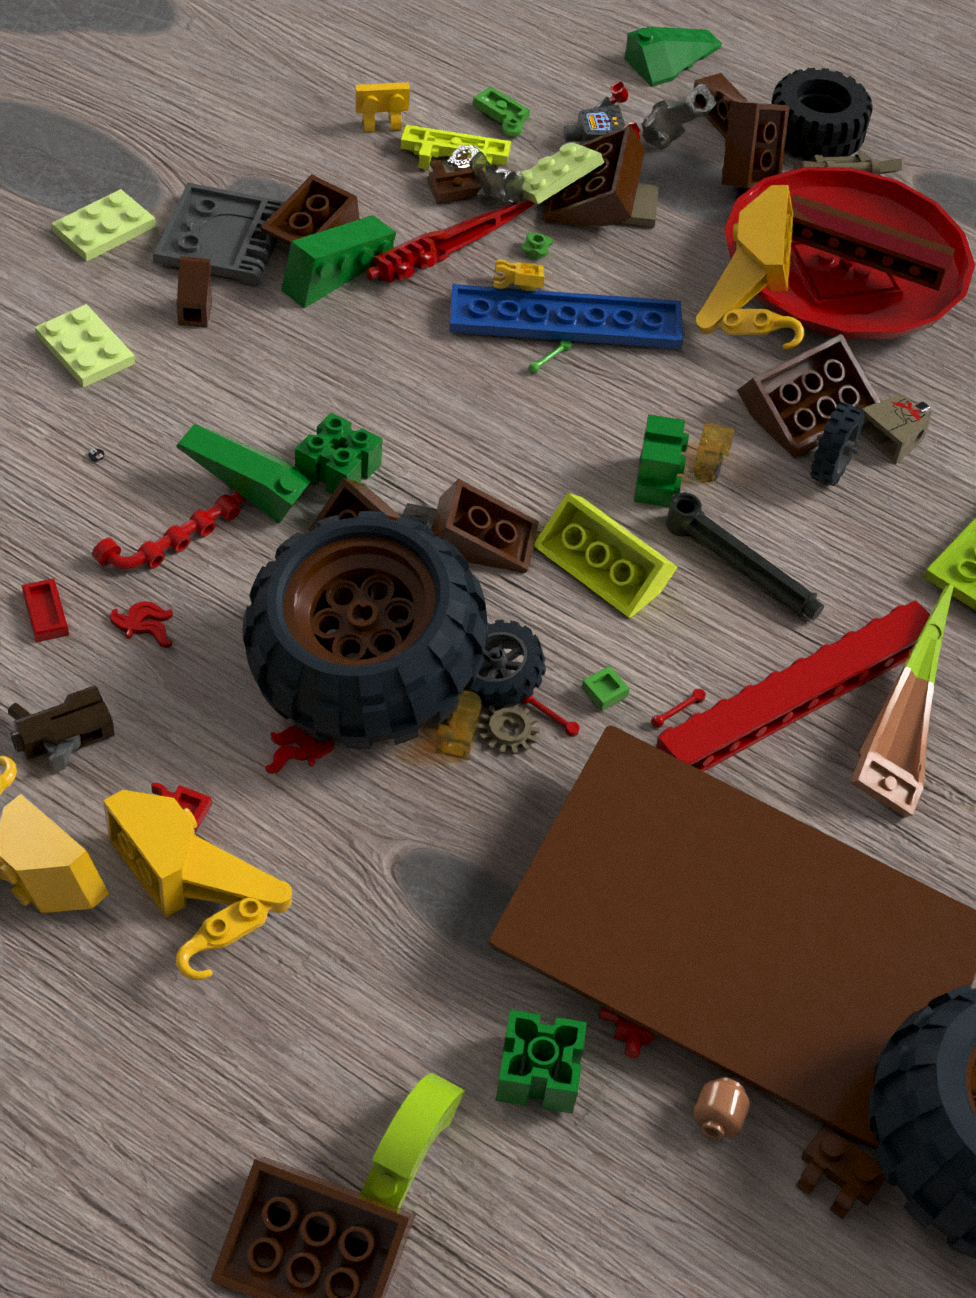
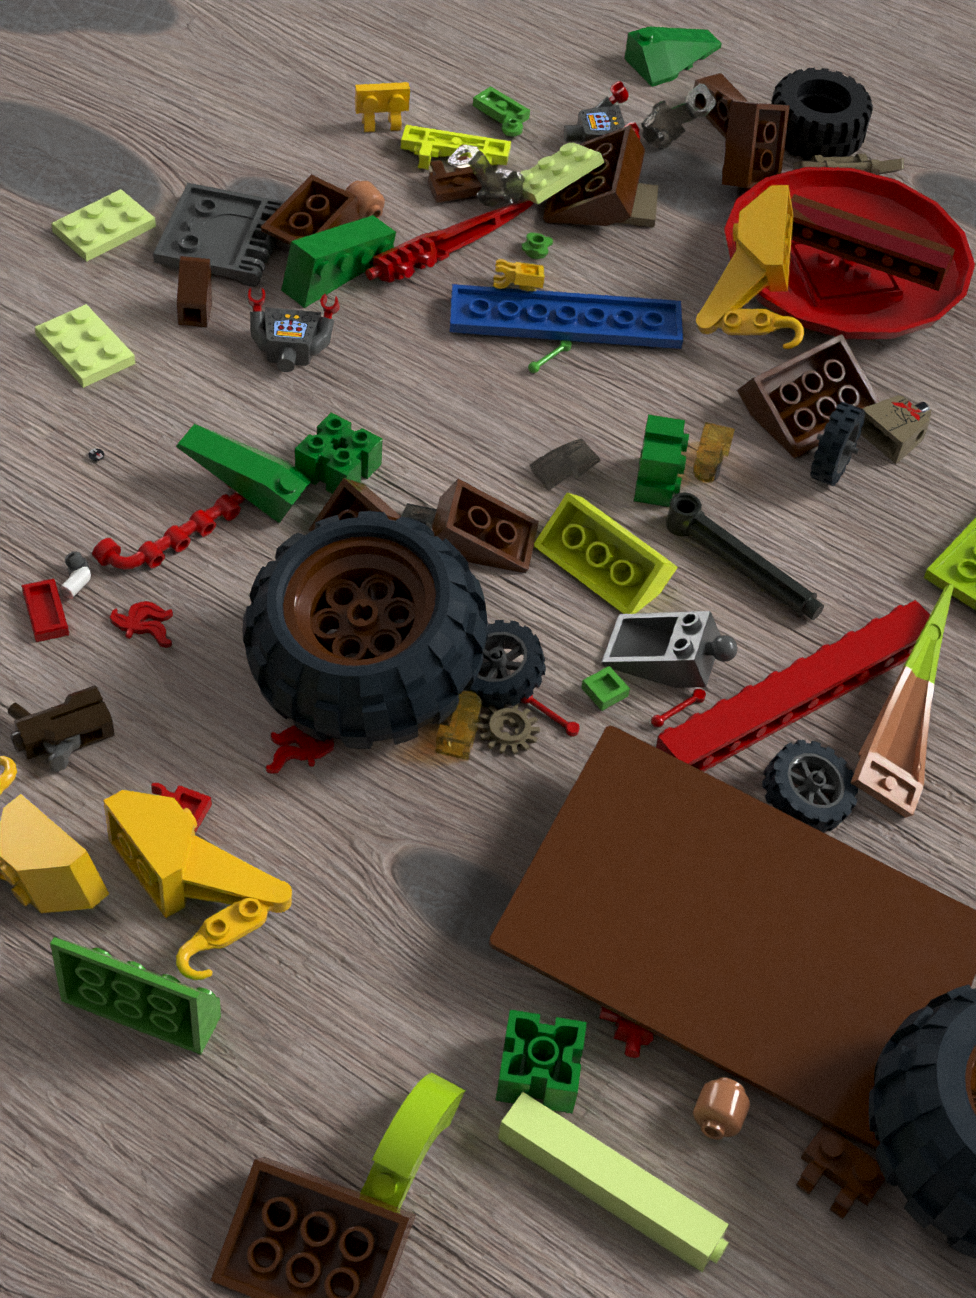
none -> bright green slope [50,937,221,1055]
none -> white arm [60,551,91,599]
none -> dark grey torso [248,288,340,372]
none -> nougat head [345,181,385,219]
none -> yellowish green brick [498,1092,729,1272]
none -> clear smoke slope [529,438,600,491]
none -> dark grey slope [602,611,738,688]
none -> black wheel [762,740,858,833]

